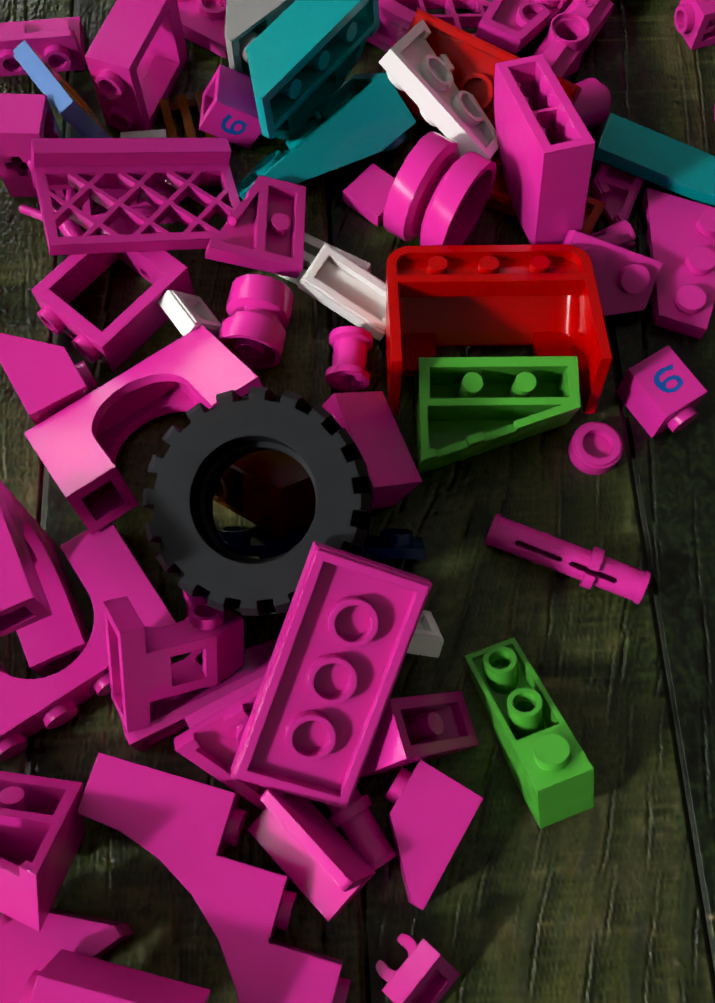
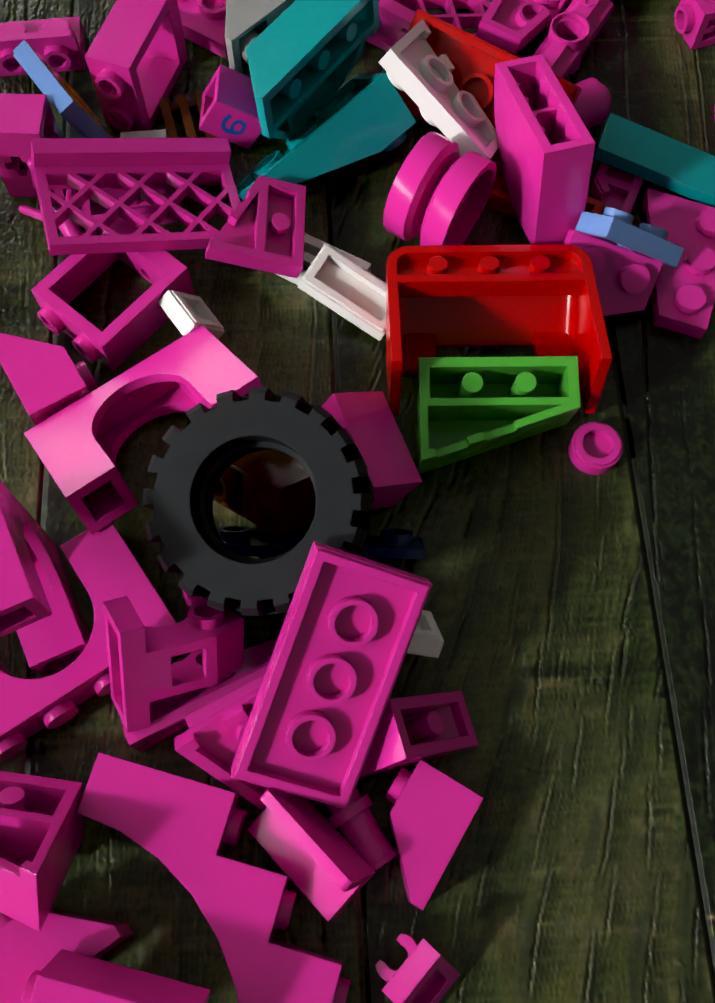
dark pink wheel [218,274,294,369] -> none
dark pink bush [325,326,373,392] -> none
dark pink tile [343,163,395,227] -> none
bright green slope [464,637,594,829] -> none
dark pink pin [484,513,651,604] -> none
dark pink brick [615,345,708,438] -> none
none -> medium blue plate [575,207,684,267]

